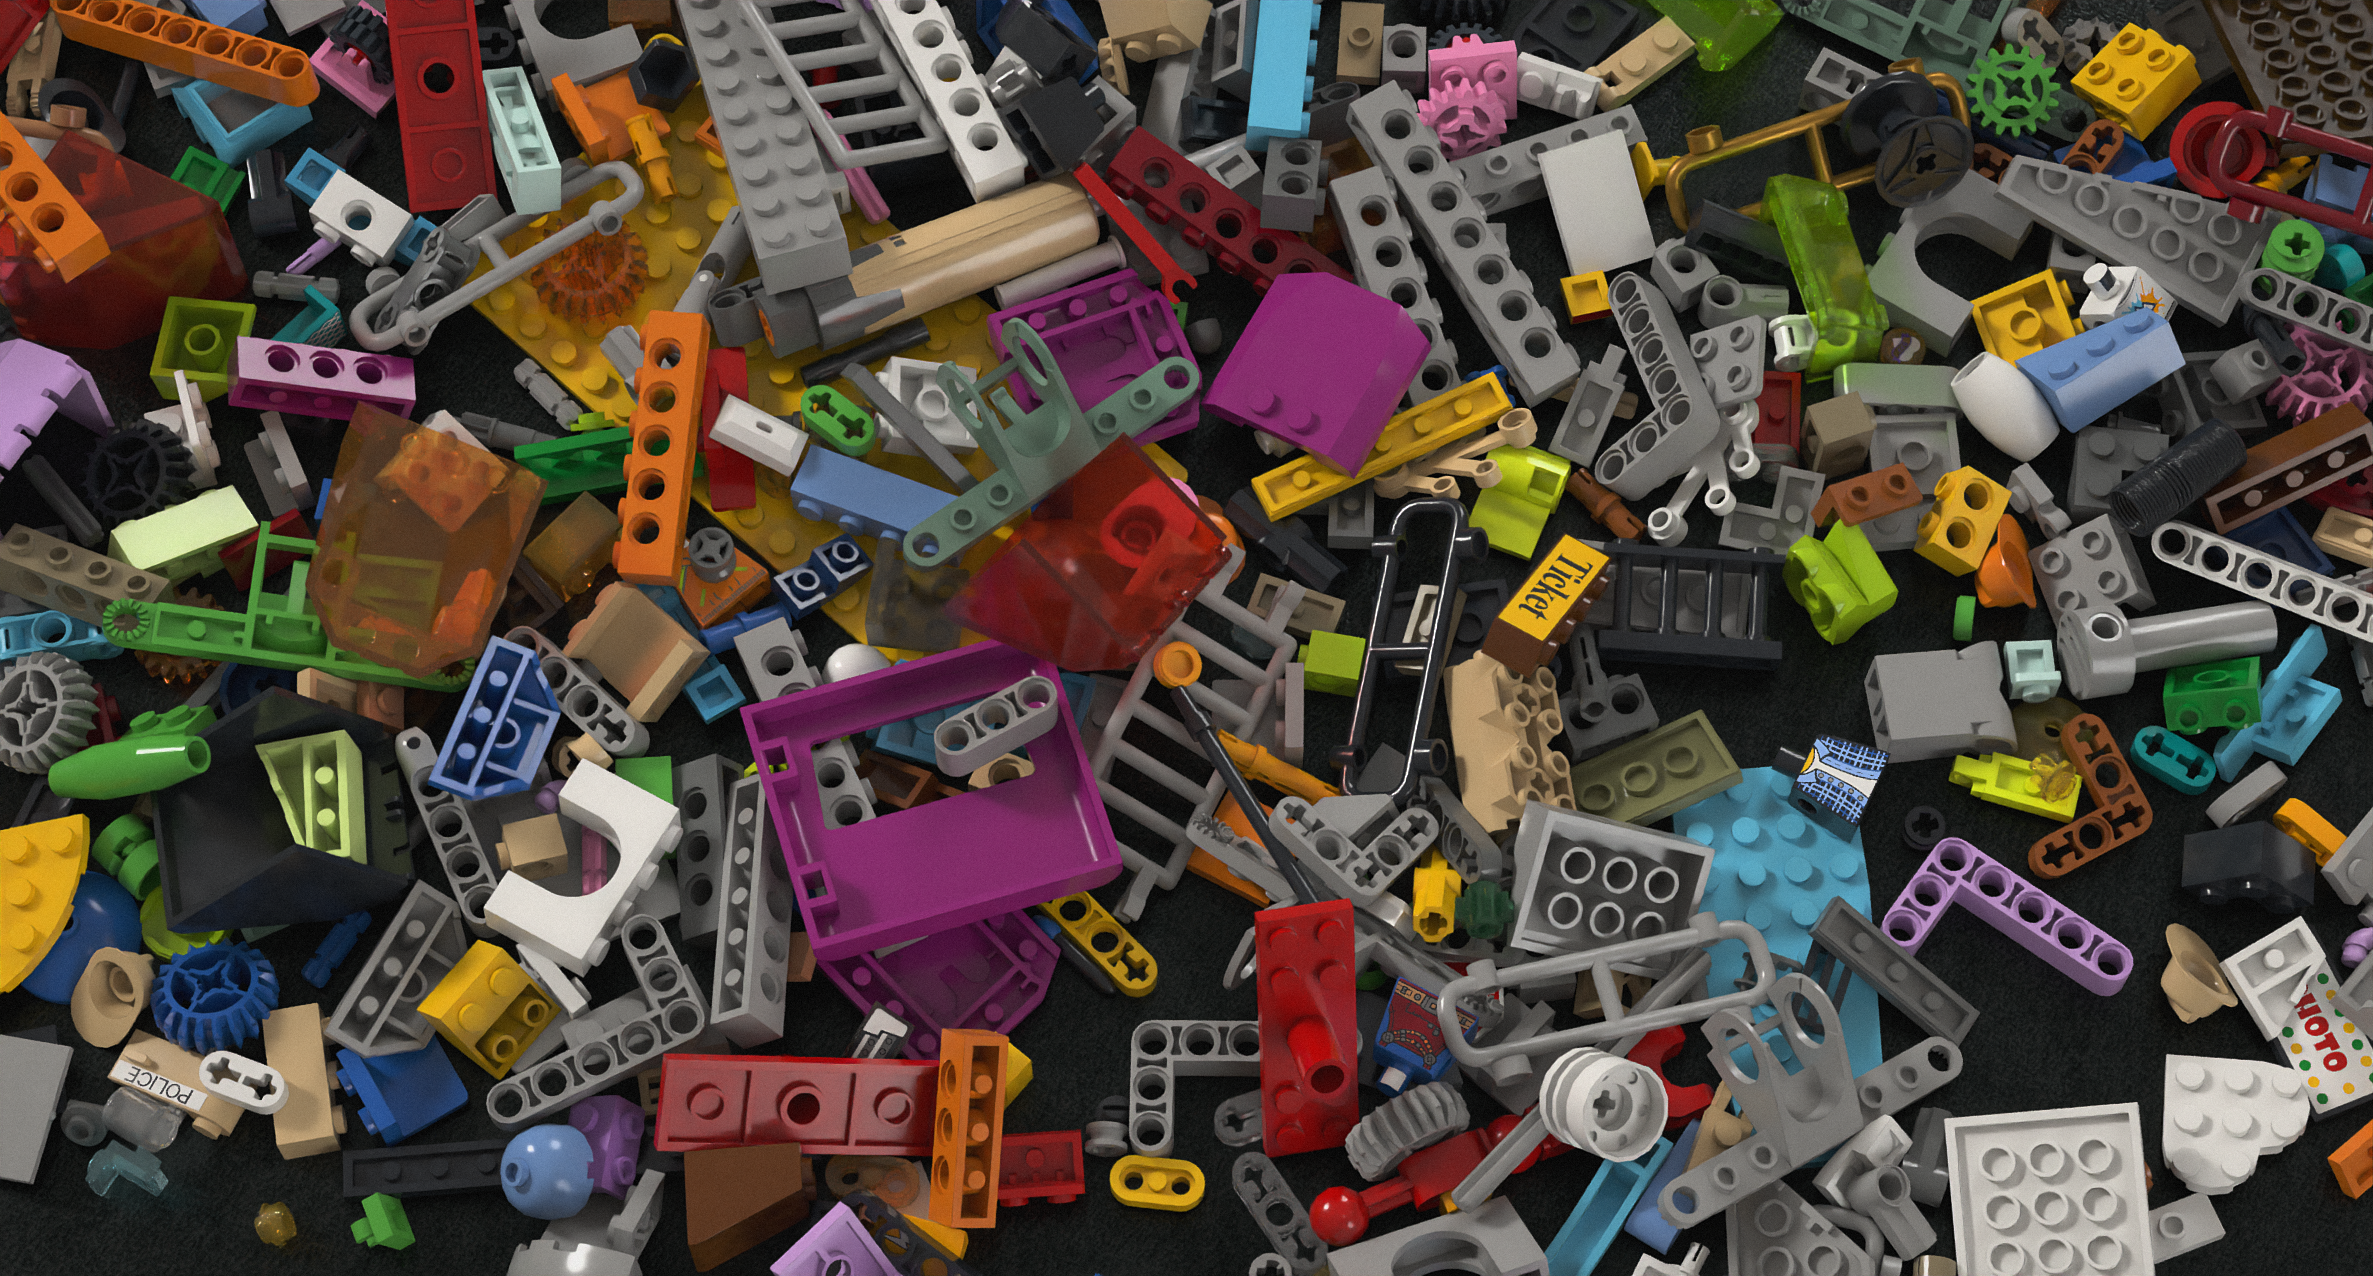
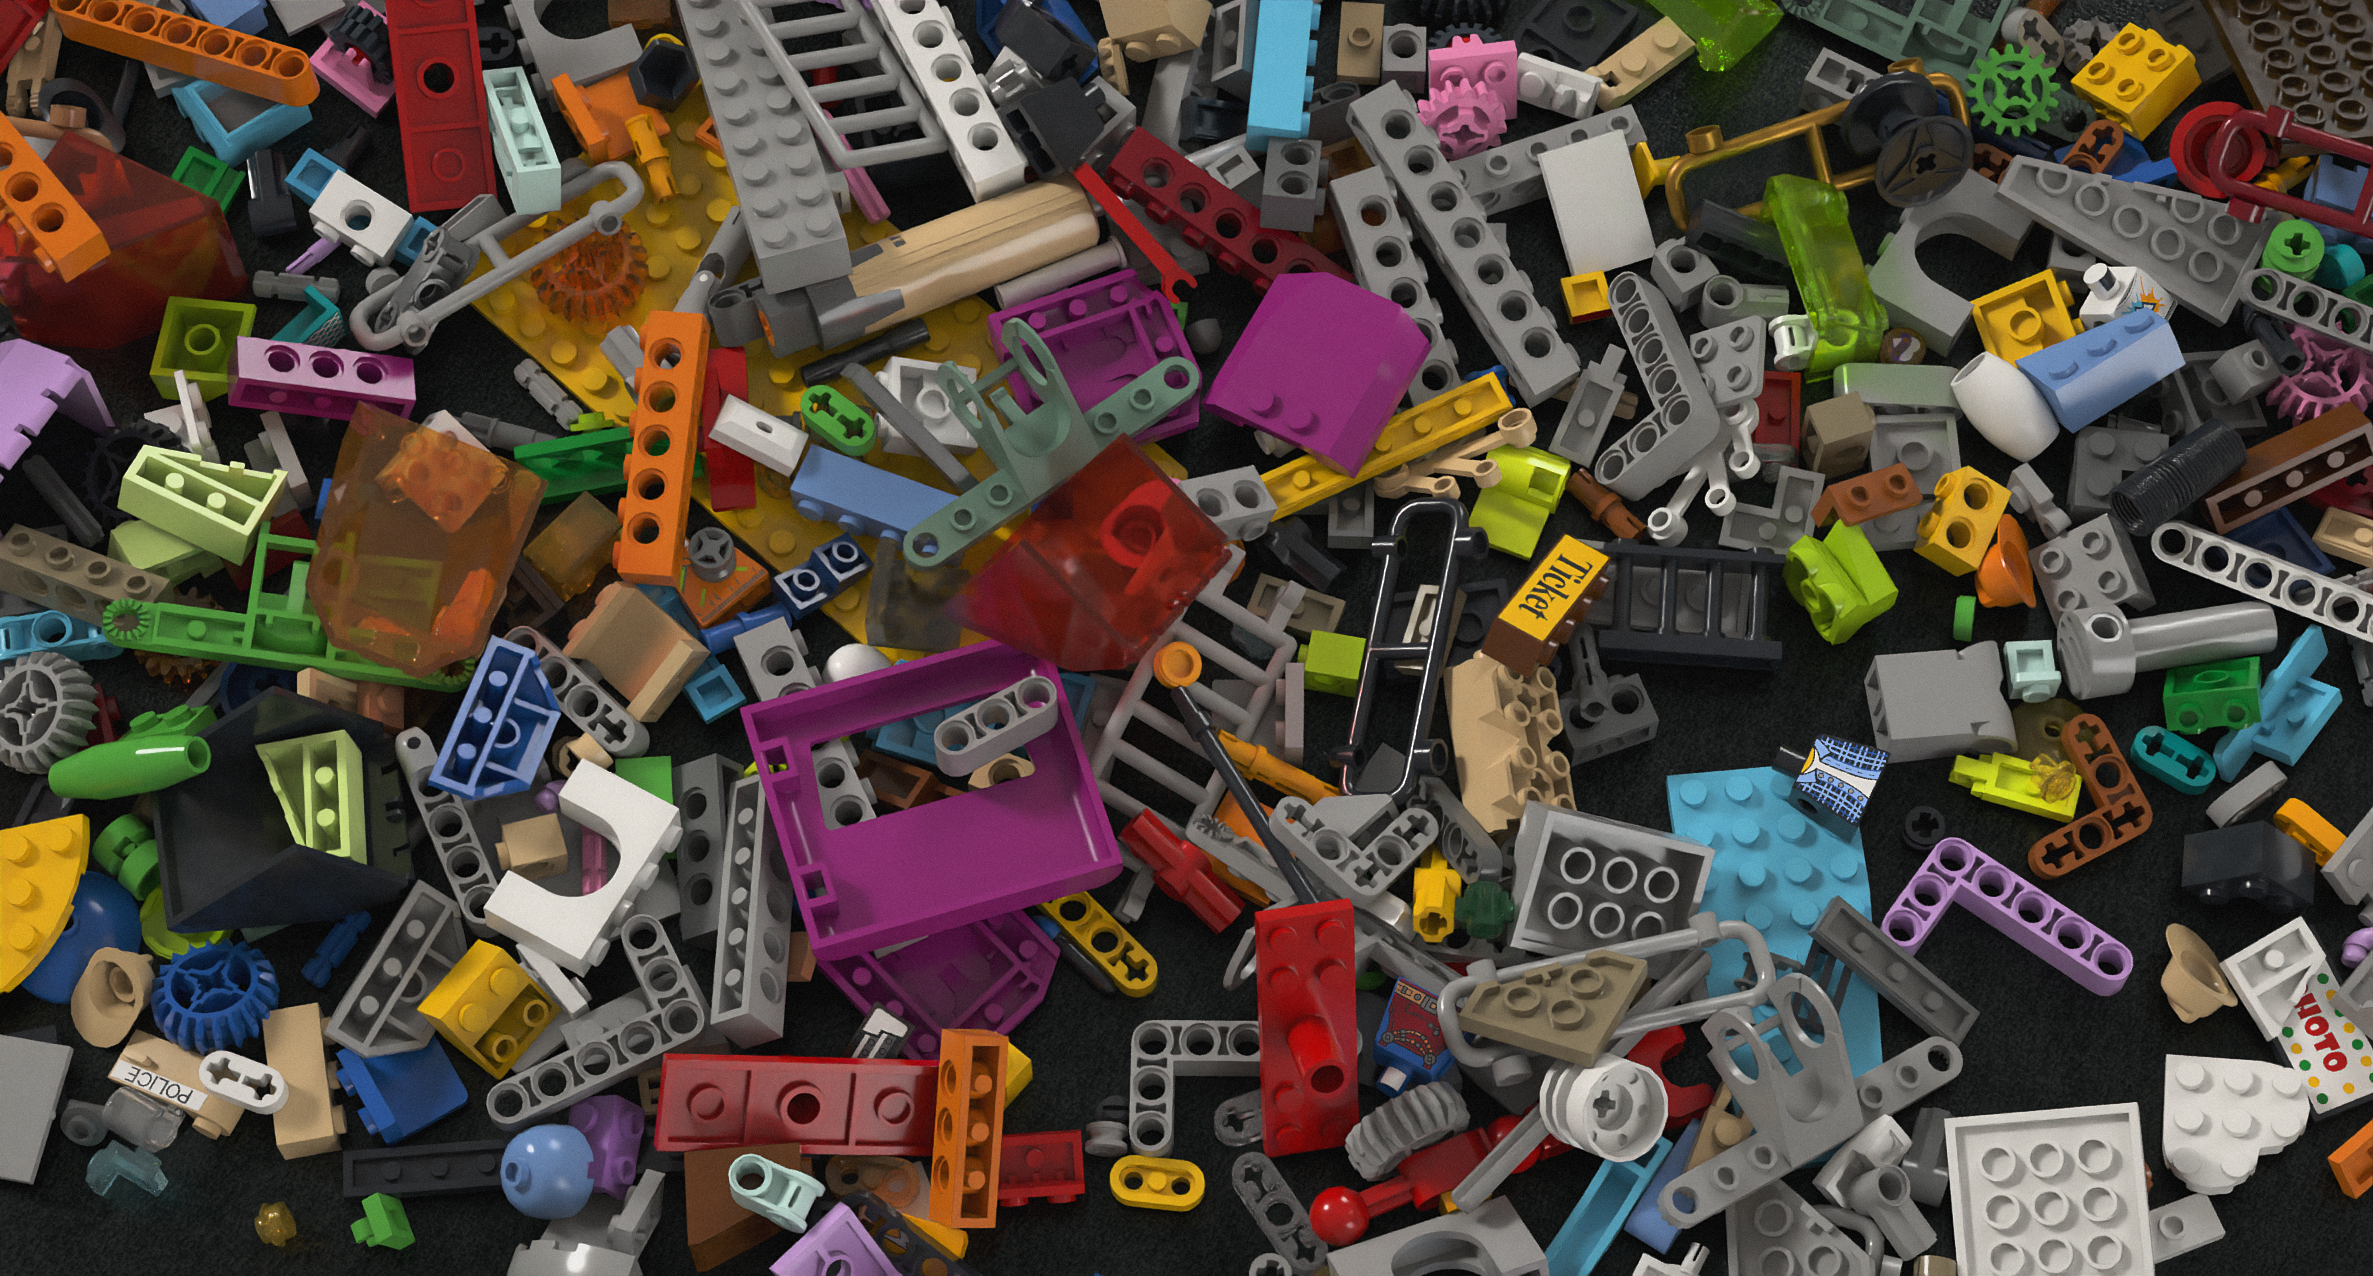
olive tile [1569,709,1743,827] -> none
none -> yellowish green wedge [117,445,288,566]
none -> light aqua piece [728,1154,825,1233]
none -> red piece [1117,808,1246,934]
none -> light grey brick [1163,465,1278,551]
none -> dark tan plate [1458,949,1648,1068]

